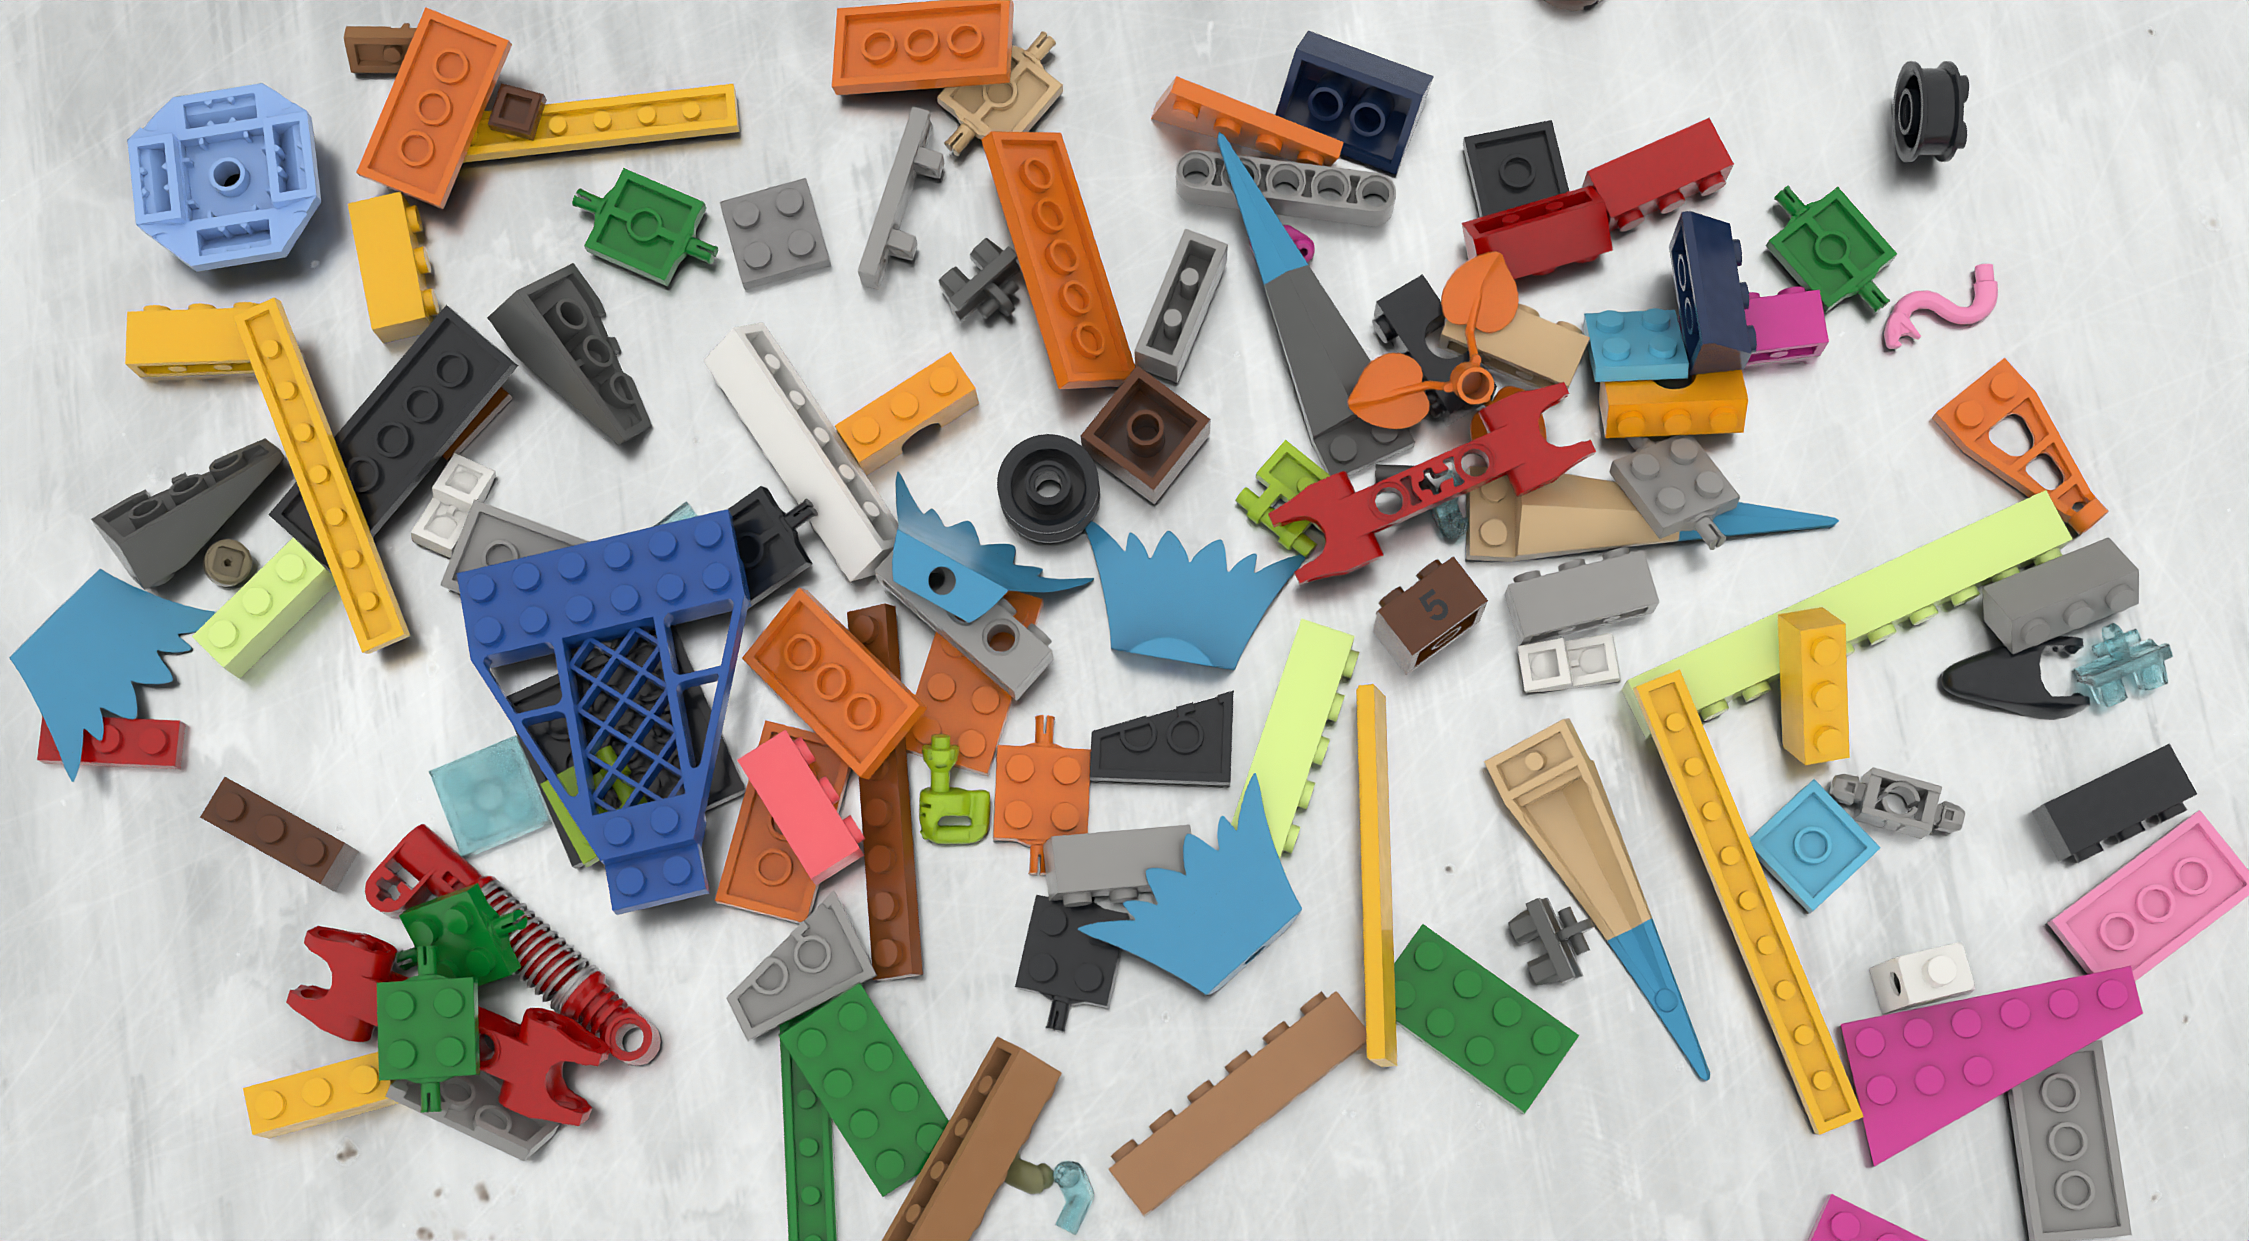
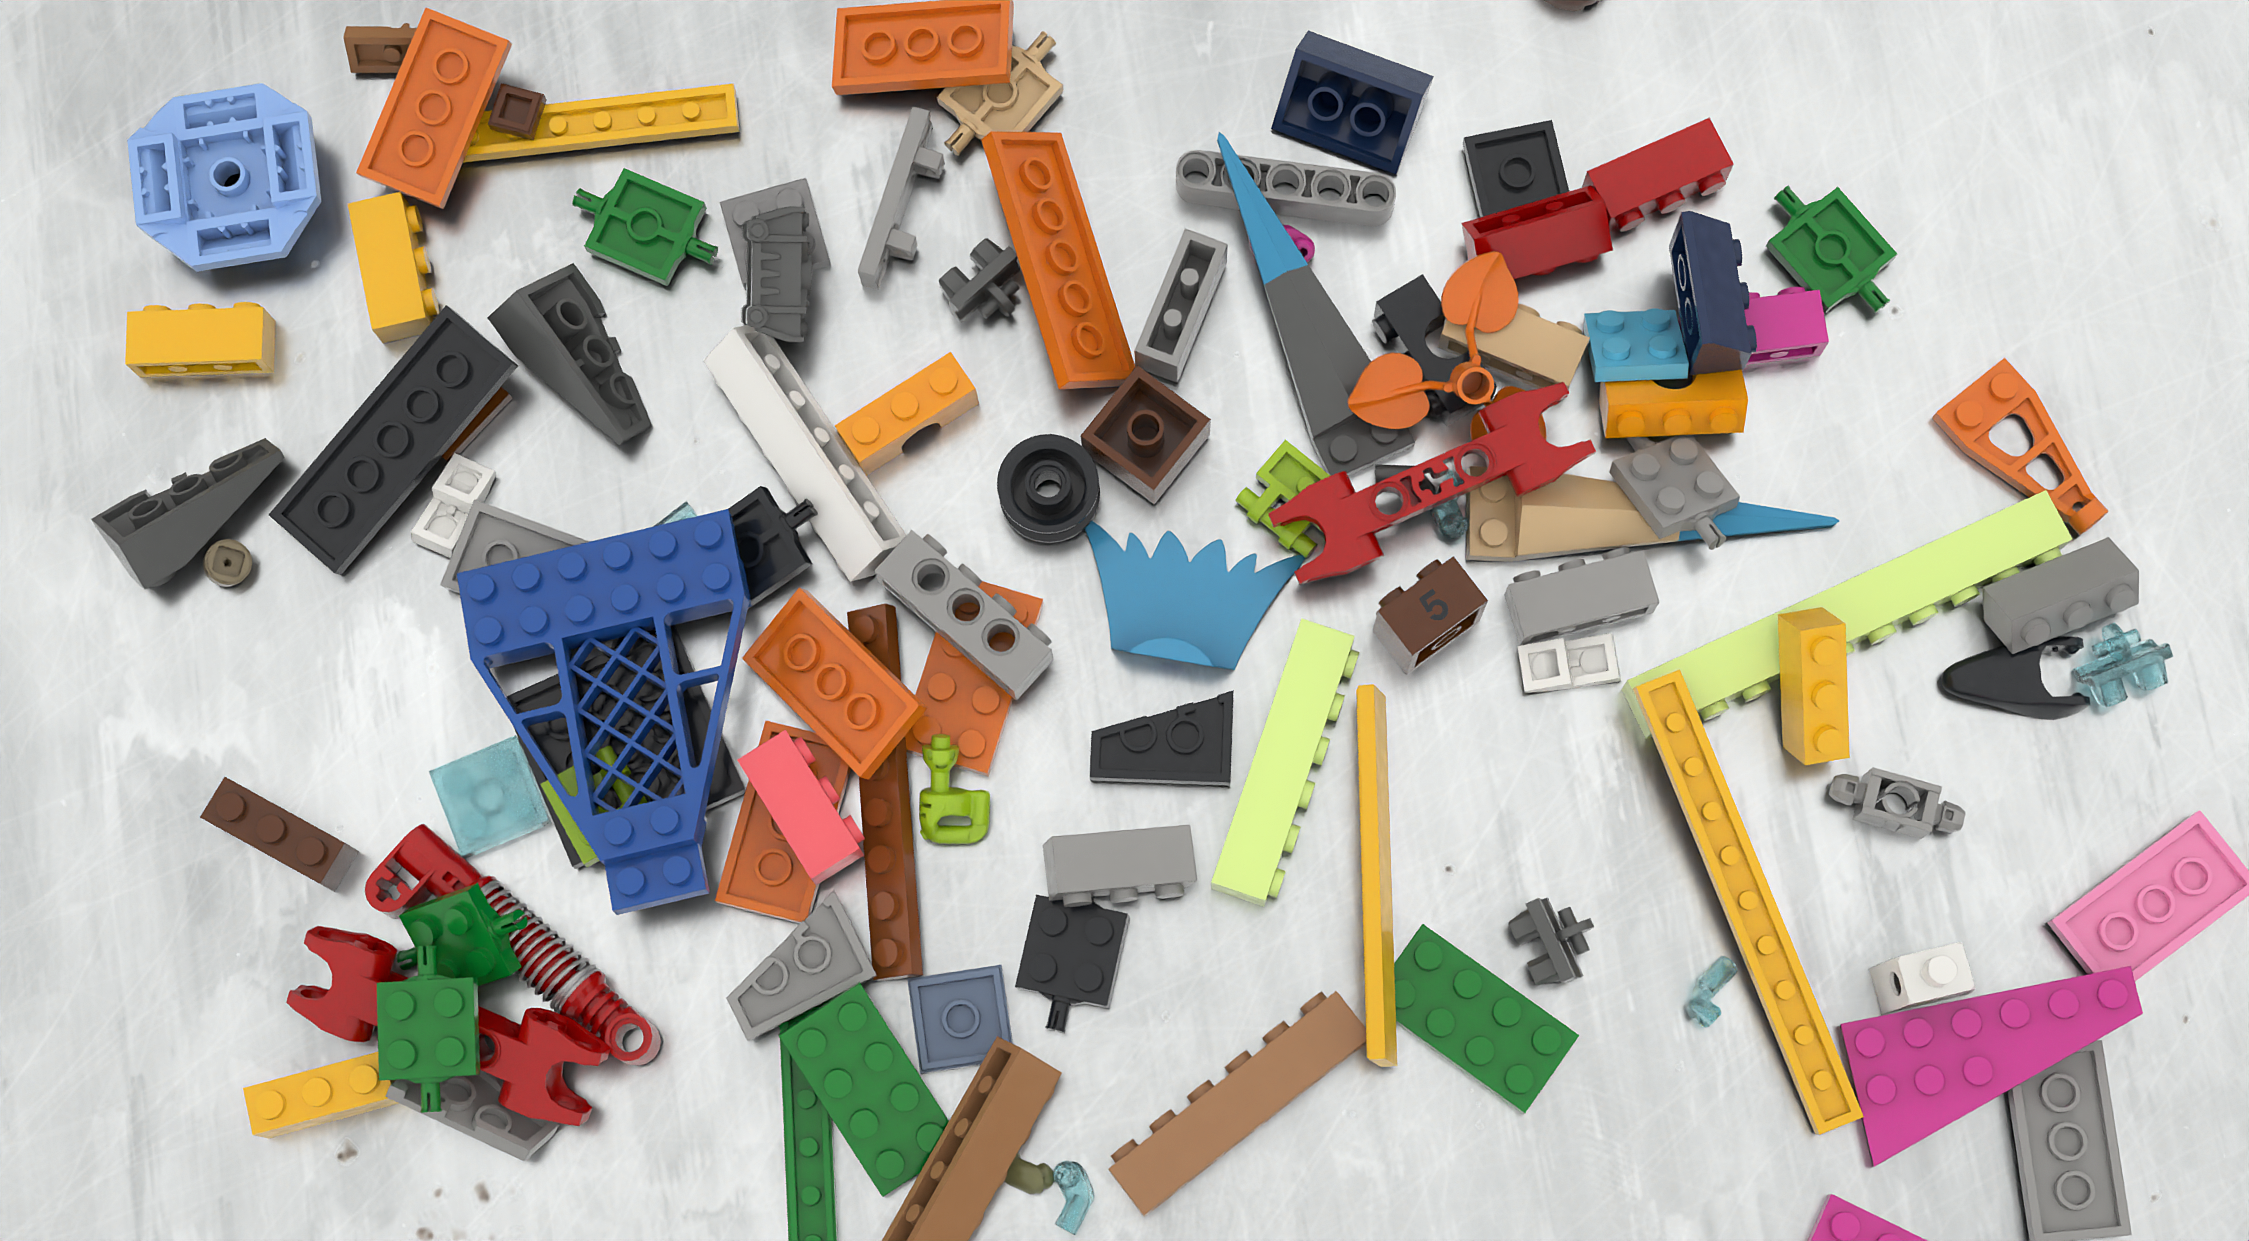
dark azure piece [9,569,216,782] -> none
red plate [37,716,186,769] -> none
yellowish green brick [192,538,336,679] -> none
yellow plate [233,298,410,654] -> none
dark azure piece [892,472,1094,623] -> none
orange plate [993,715,1091,876] -> none
dark azure piece [1078,773,1302,995] -> none
orange wing [1151,76,1344,167] -> none
tan plate [1484,718,1710,1081] -> none
medium azure plate [1749,779,1881,914] -> none
bright pink animal [1884,264,1998,349] -> none
black wheel [1892,61,1969,162] -> none
black brick [2032,743,2197,863] -> none
none -> dark grey piece [741,206,812,342]
none -> sand blue tile [907,965,1013,1075]
none -> clear light blue arm [1687,956,1738,1028]

